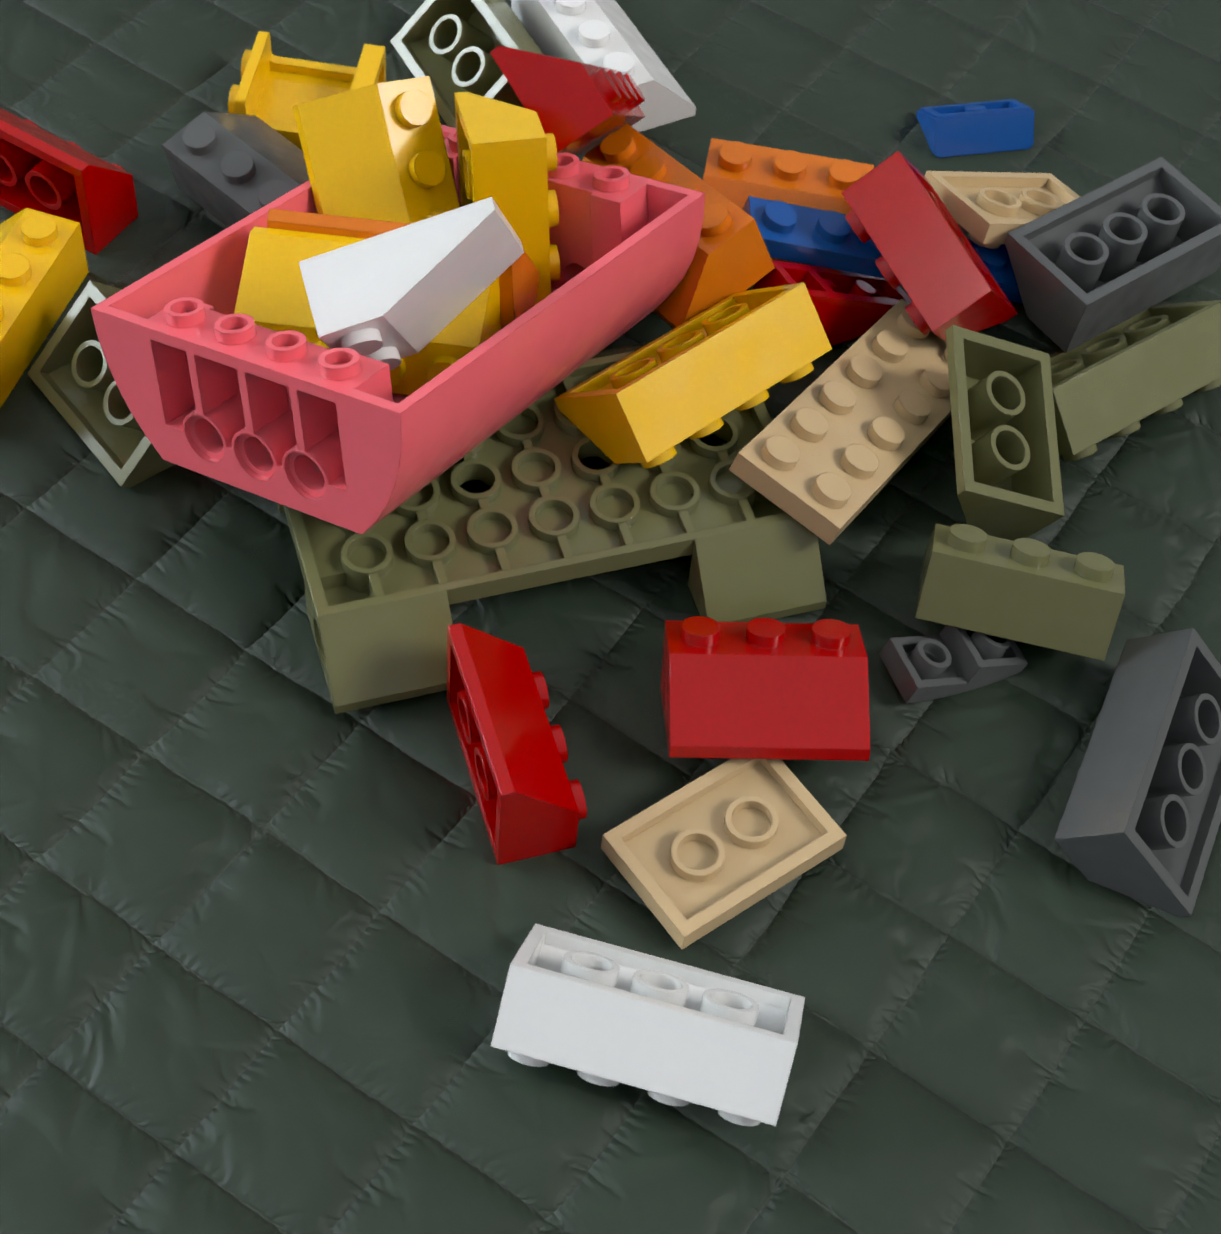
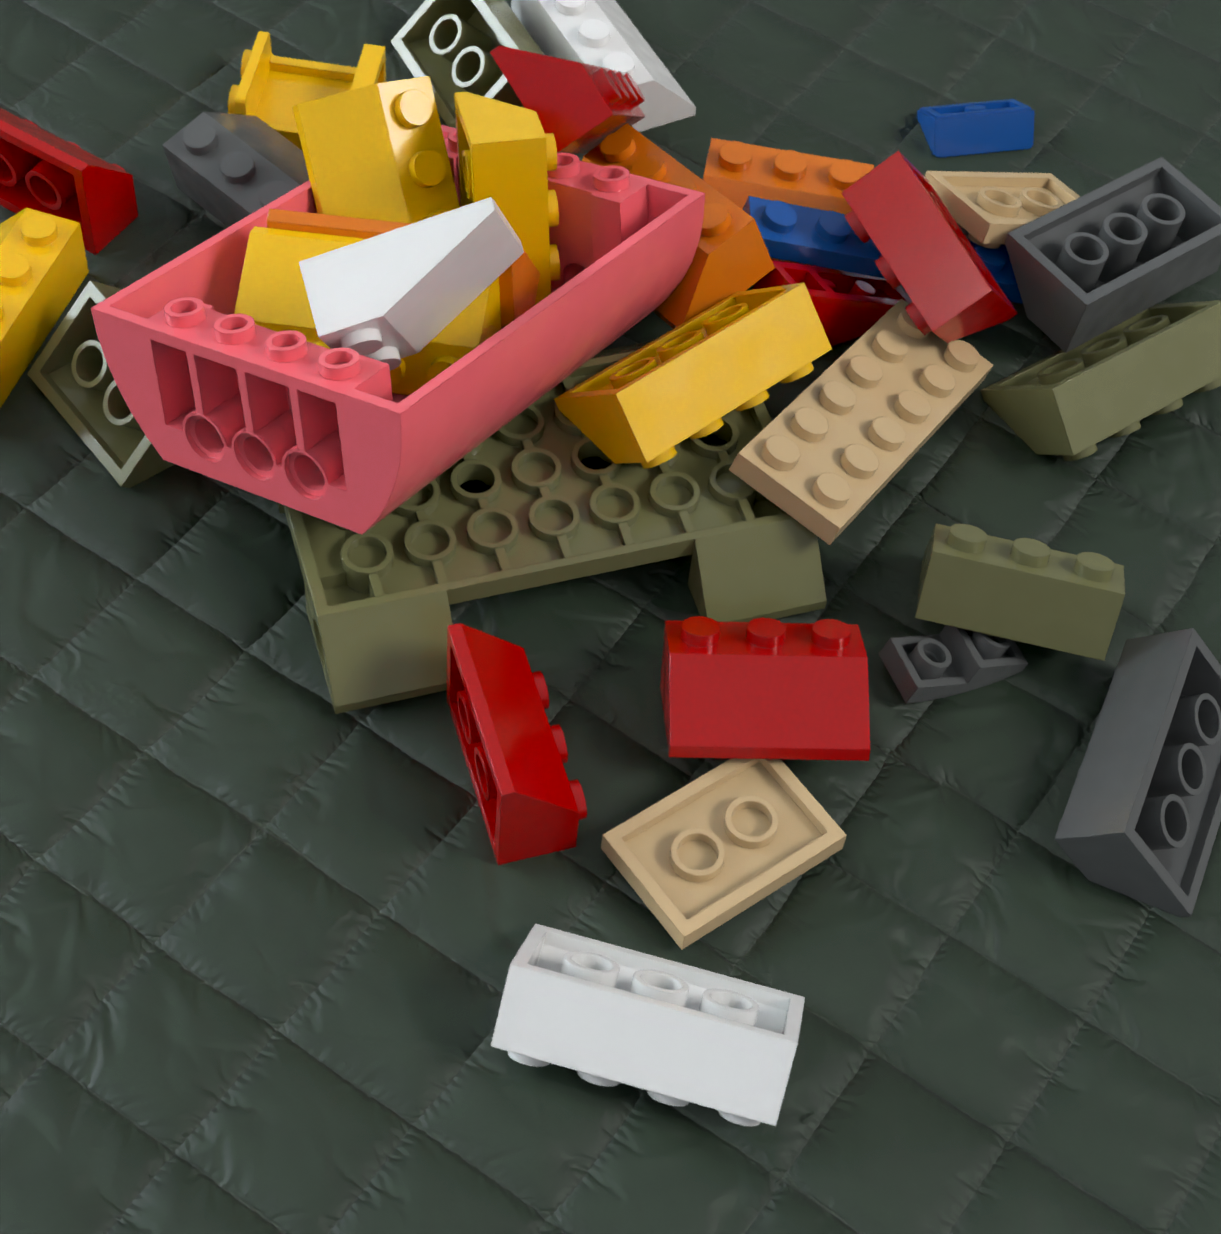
olive slope [945,325,1065,541] -> none

